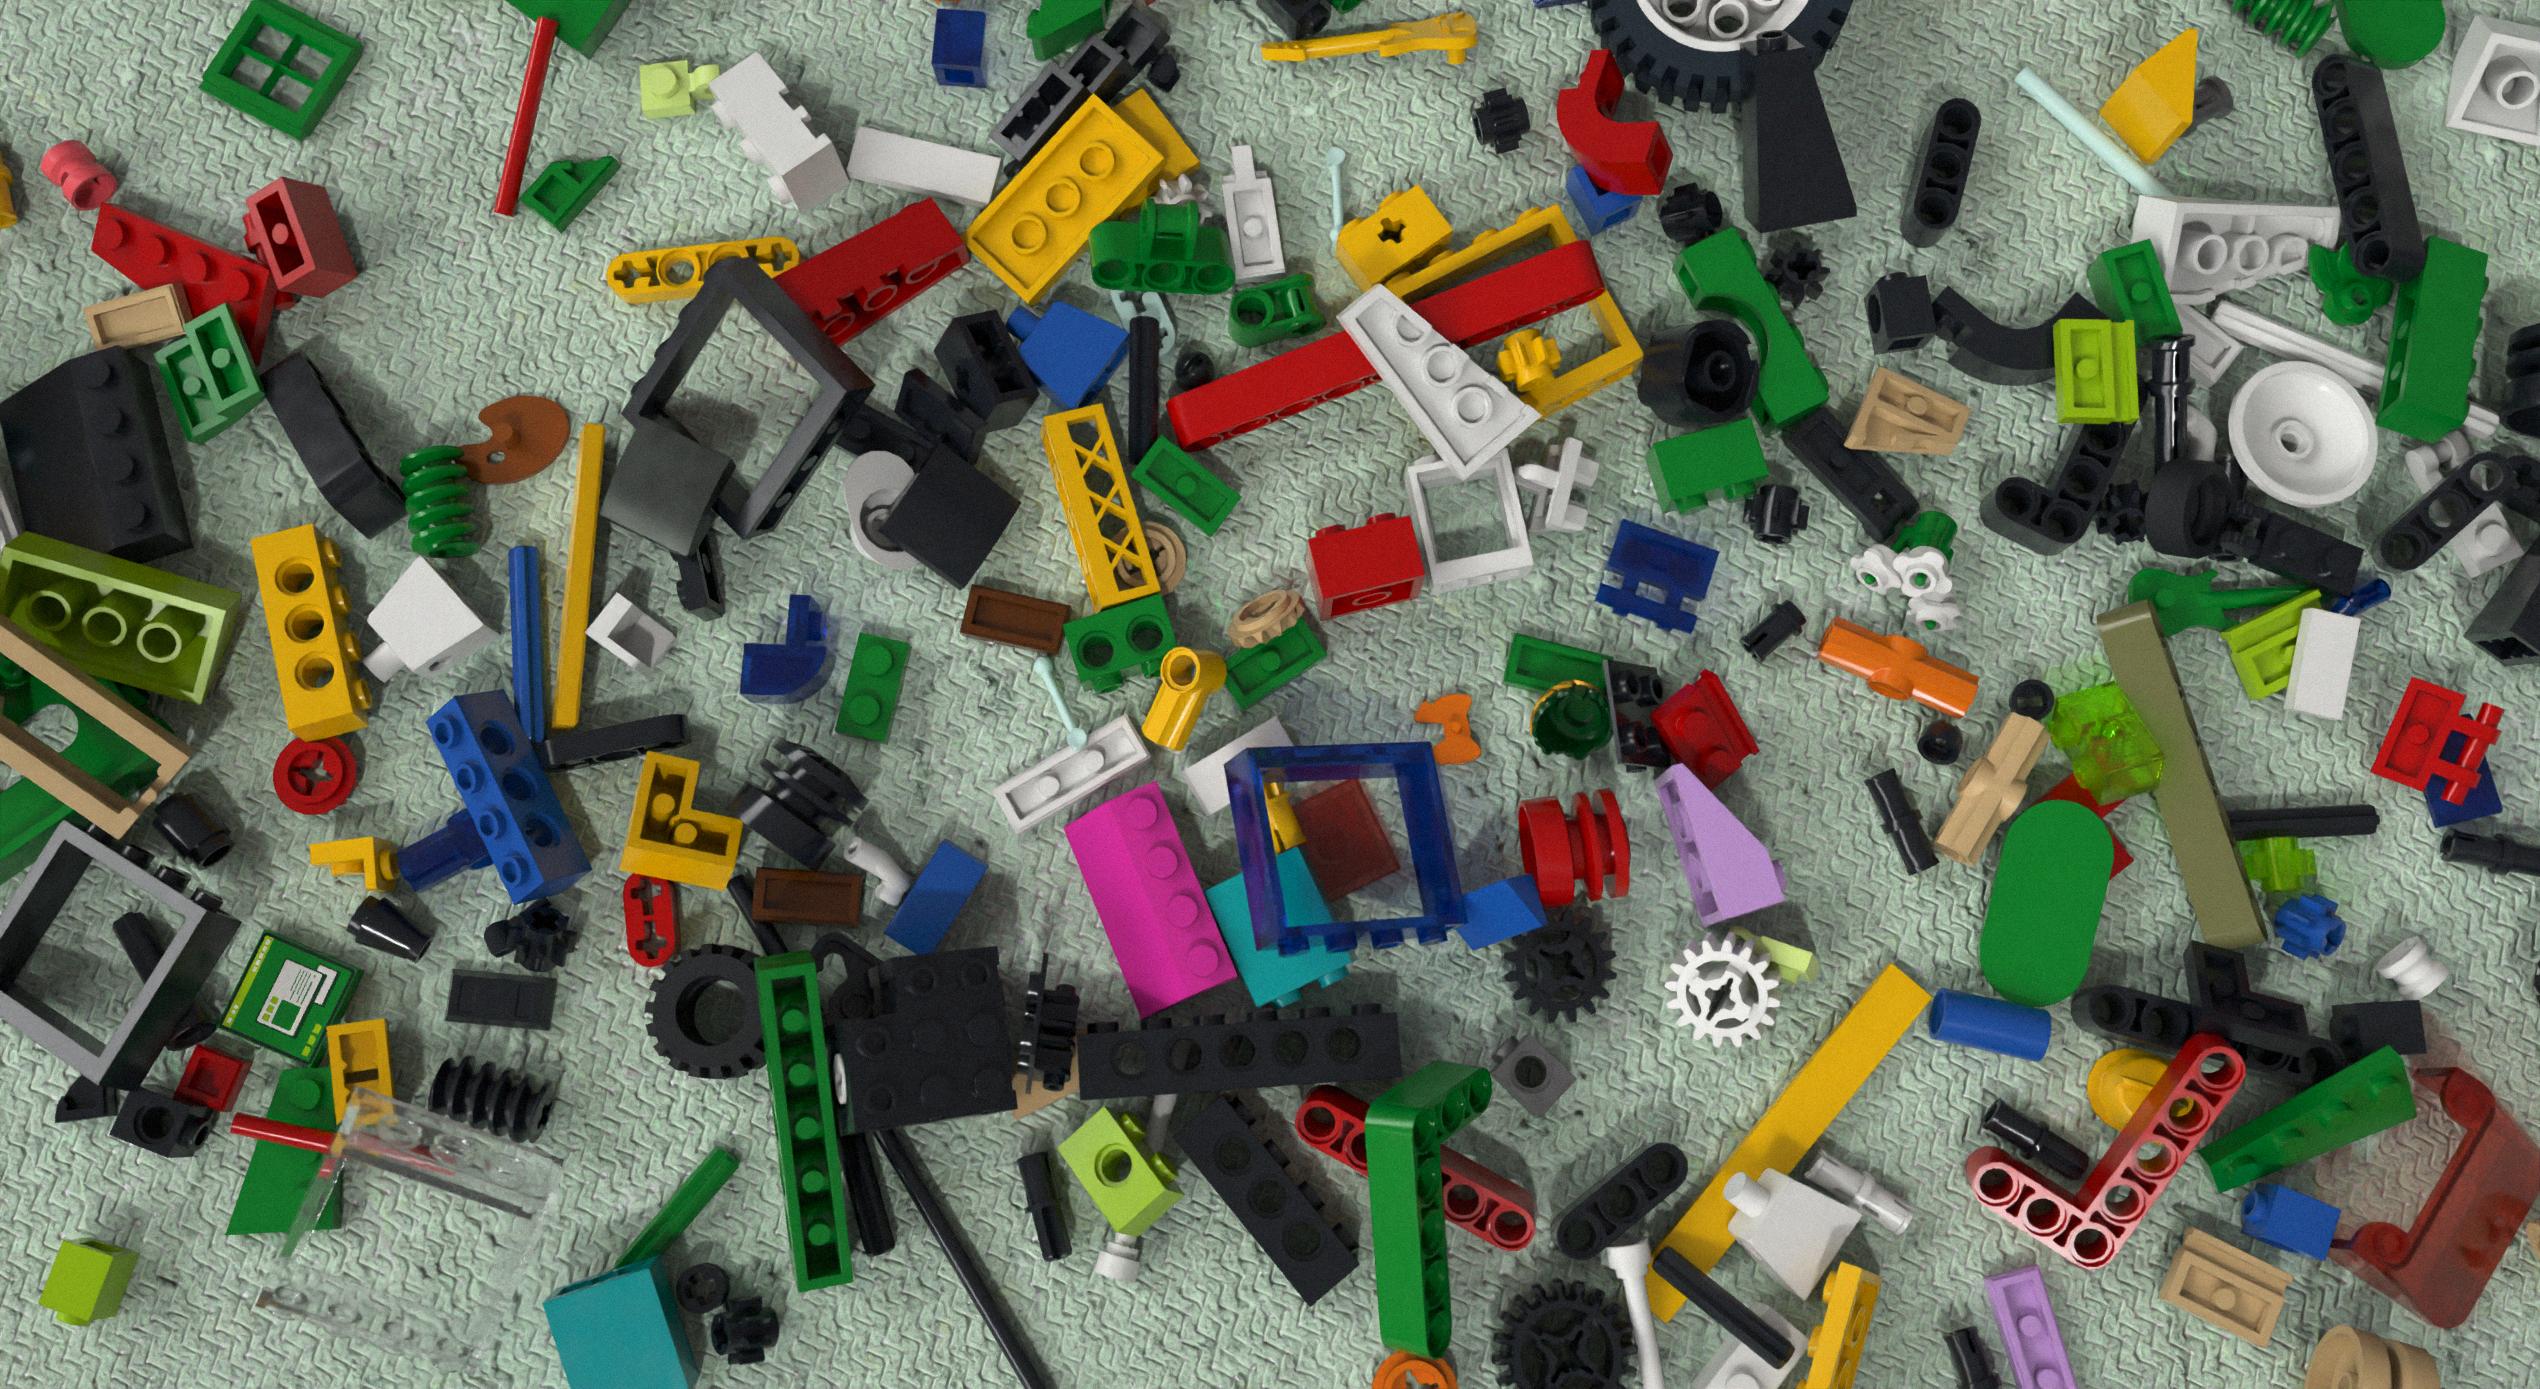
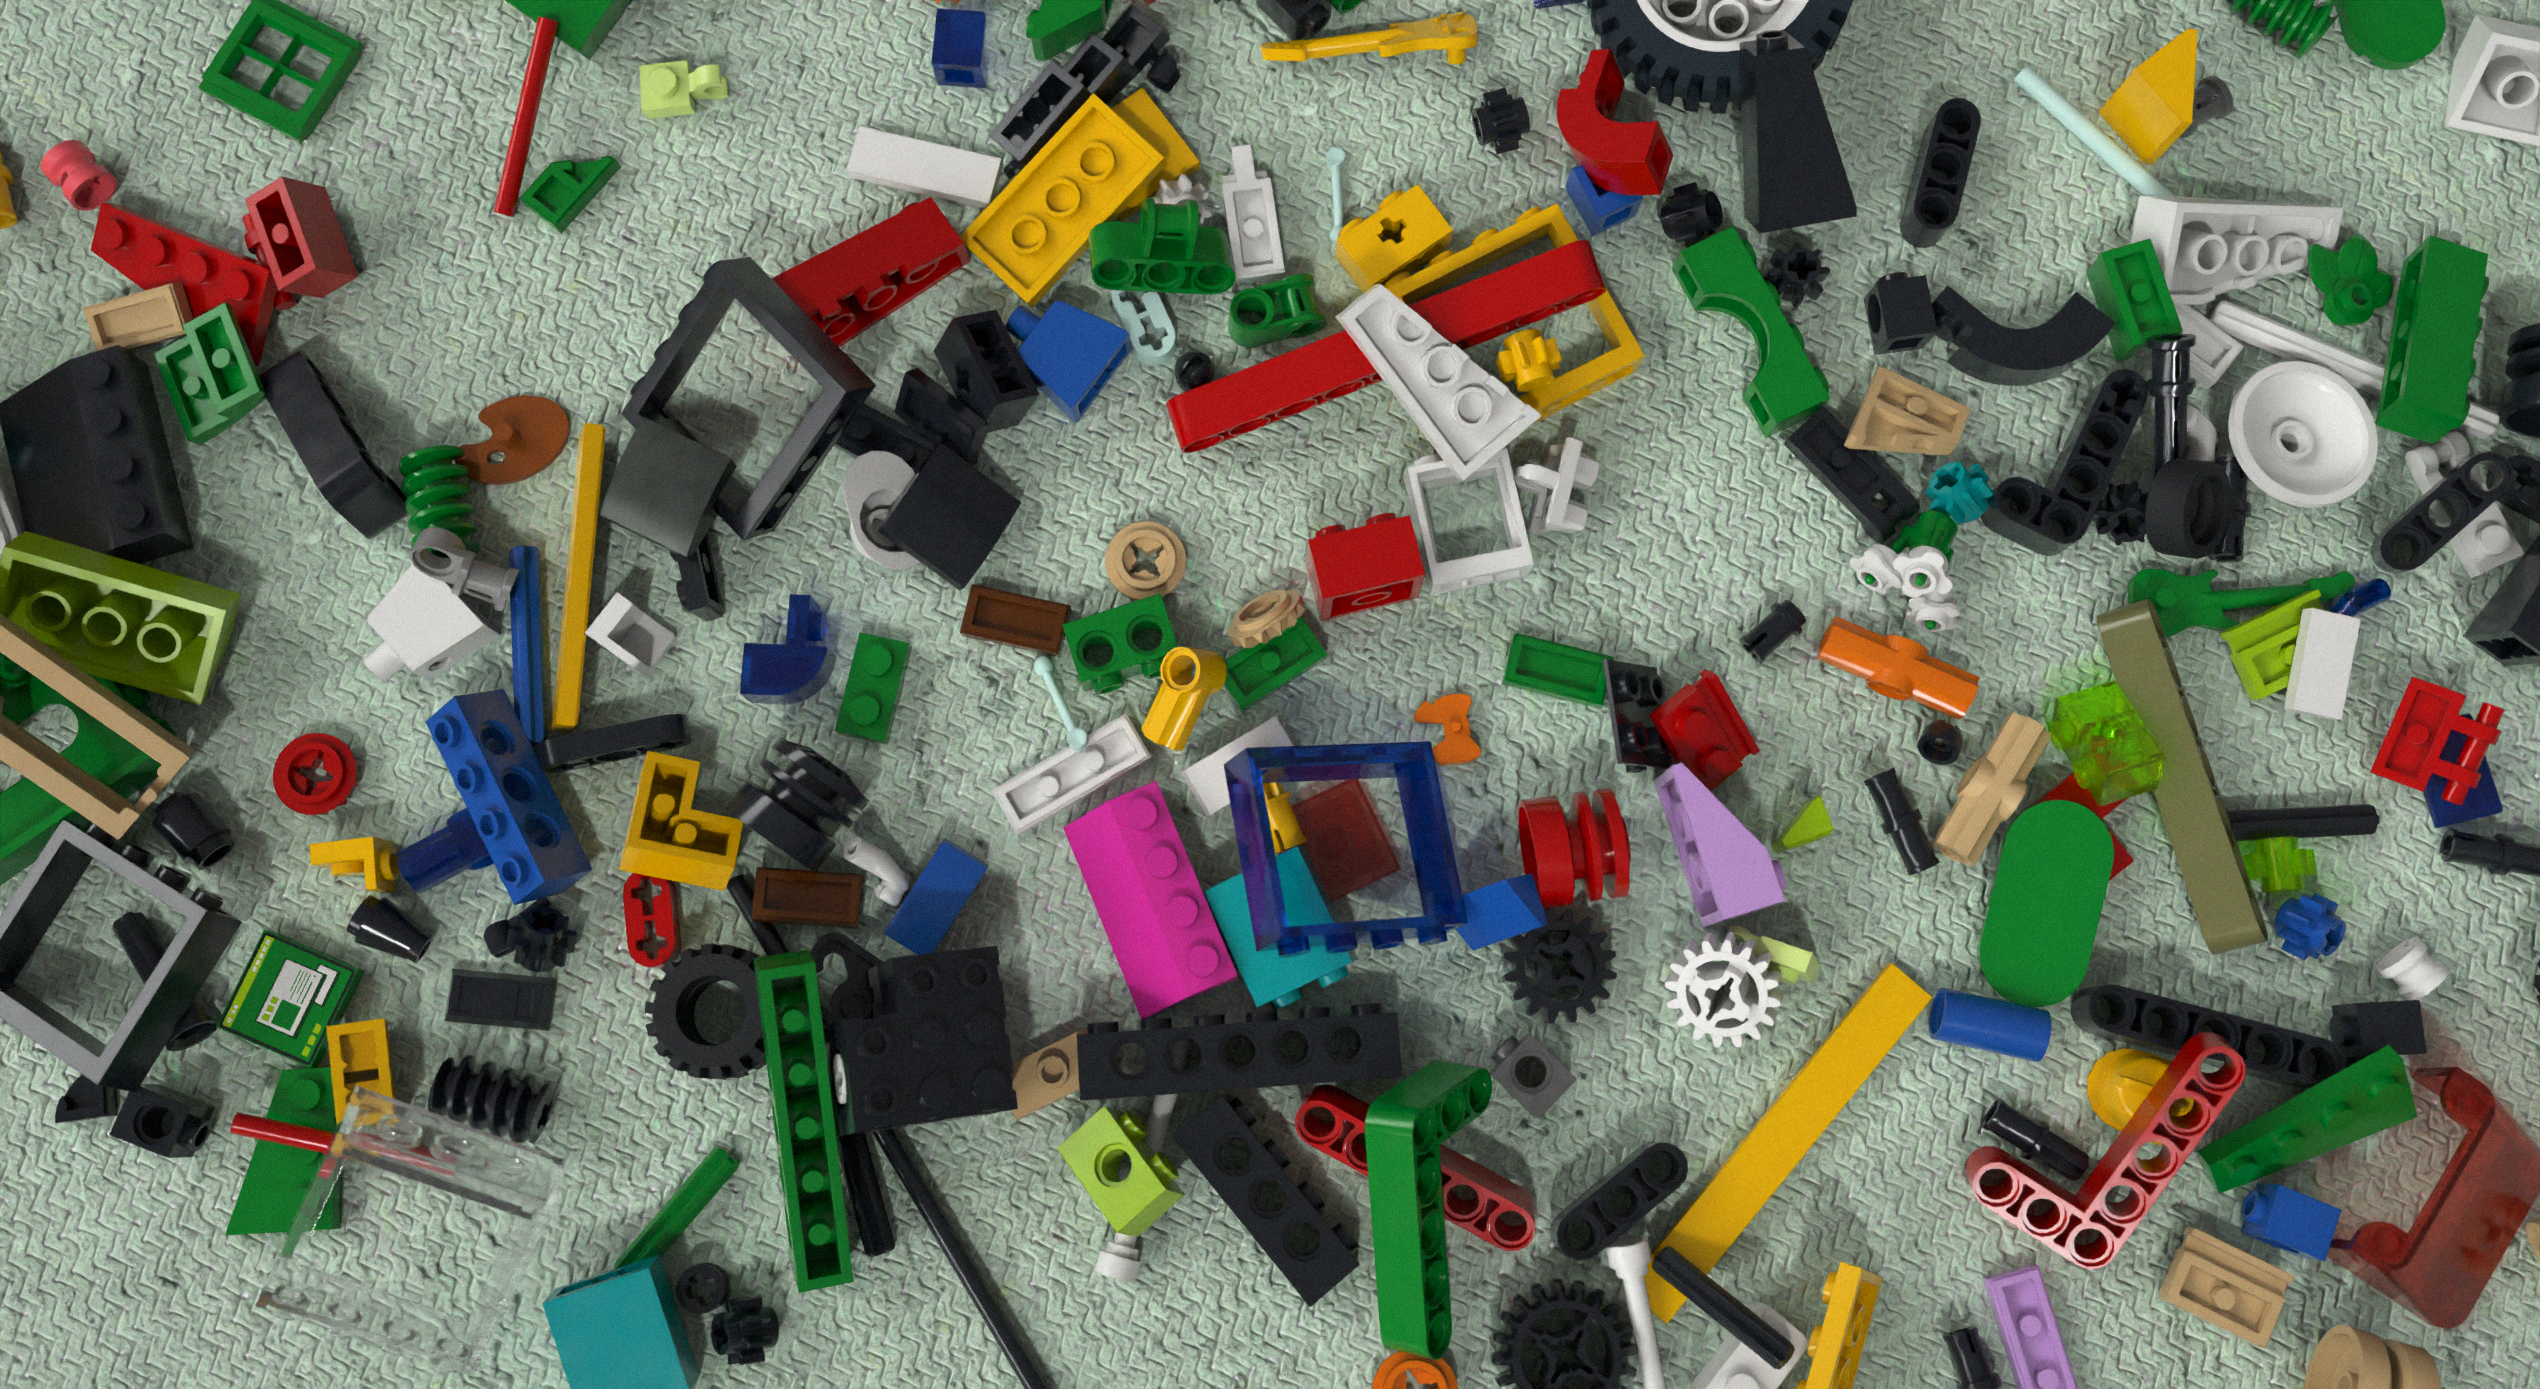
lime brick [38,1237,140,1326] -> none
red tile [175,1043,253,1112] -> none
yellow brick [250,523,372,743] -> none
yellow beam [606,236,804,304] -> none
white wedge [708,51,850,215] -> none
black axle [1016,1151,1072,1262] -> none
black hinge [1017,953,1080,1094] -> none
yellow fence [1040,403,1161,614] -> none
black axle [1128,316,1159,466] -> none
green plate [1129,435,1242,537] -> none
dark green hair [1529,680,1613,761] -> none
clear blue plate [1594,519,1720,634] -> none
black brick [1637,319,1759,427] -> none
green brick [1645,418,1769,516] -> none
white torso [1723,1167,1862,1301] -> none
black gear [1742,484,1810,545] -> none
white pin [1804,1148,1916,1236] -> none
black hinge [2009,679,2054,721] -> none
lime plate [2053,319,2139,424] -> none
black plate [2183,940,2311,1058] -> none
black hinge [2219,501,2364,599] -> none
black beam [2312,54,2426,284] -> none
none -> light grey connector [410,527,519,612]
none -> lime slope [1771,795,1834,854]
none -> teal gear [1925,460,1994,525]

